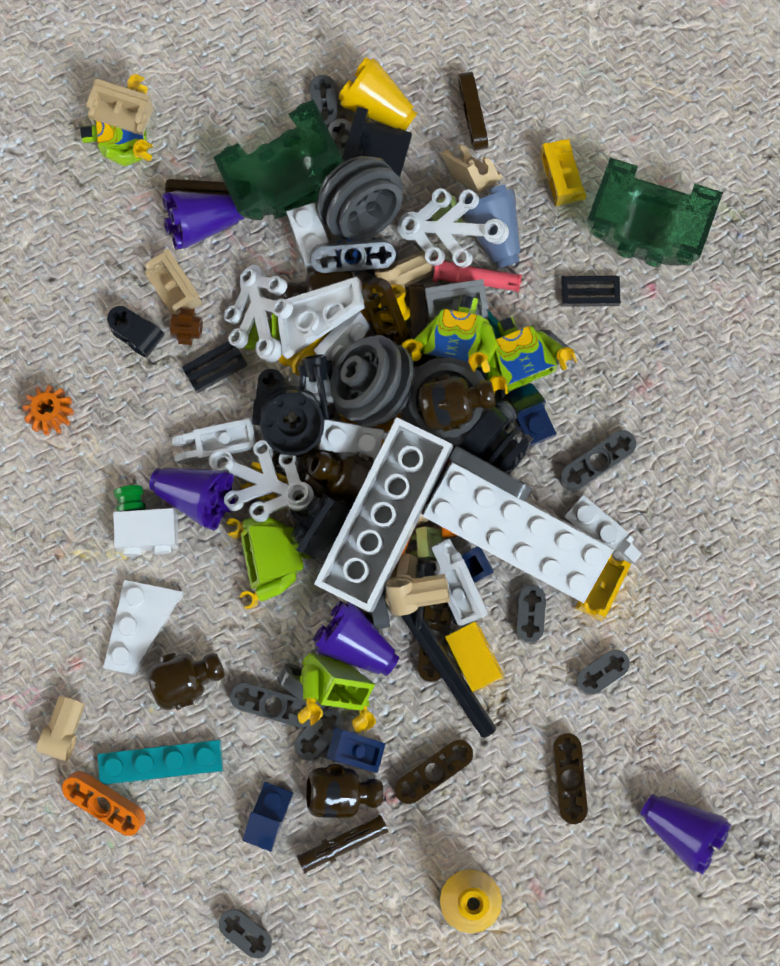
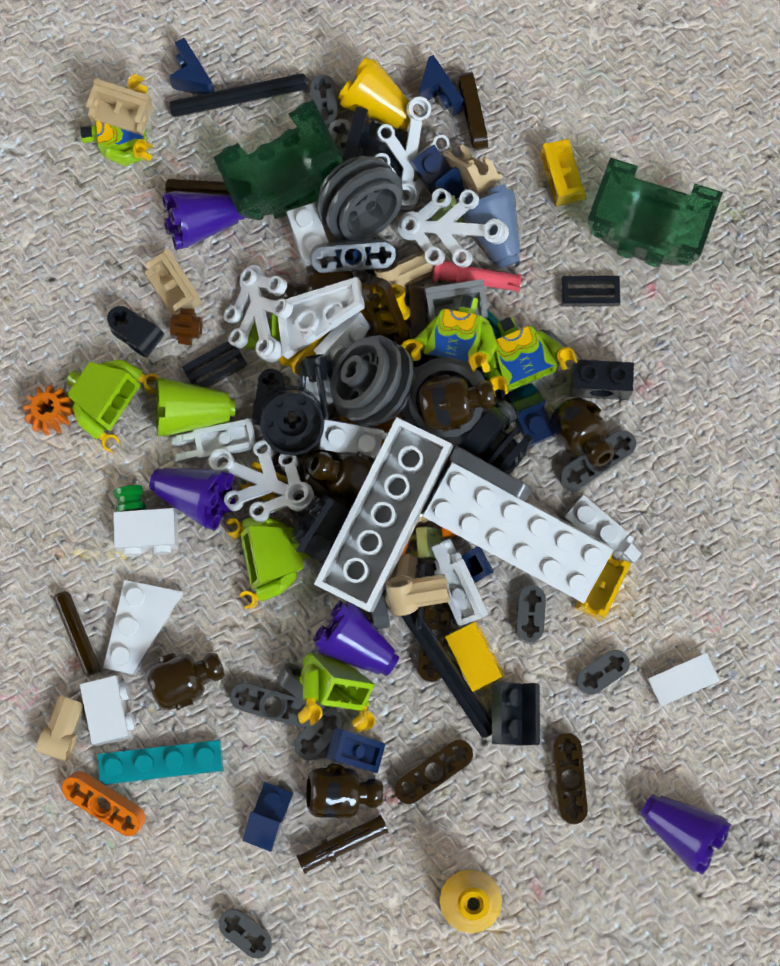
none -> dark brown axle [54,591,101,677]
none -> lime torso [67,359,159,453]
none -> white brick [80,675,136,746]
none -> lime cone [155,377,235,437]
none -> dark blue slope [169,38,215,95]
none -> black axle [169,73,308,117]
none -> white plant [374,97,450,210]
none -> dark blue slope [409,145,465,200]
none -> dark blue slope [419,55,463,117]
none -> black bracket [492,681,540,746]
none -> dark brown piece [550,397,614,467]
none -> black brick [570,359,634,400]
none -> white slope [648,653,720,707]

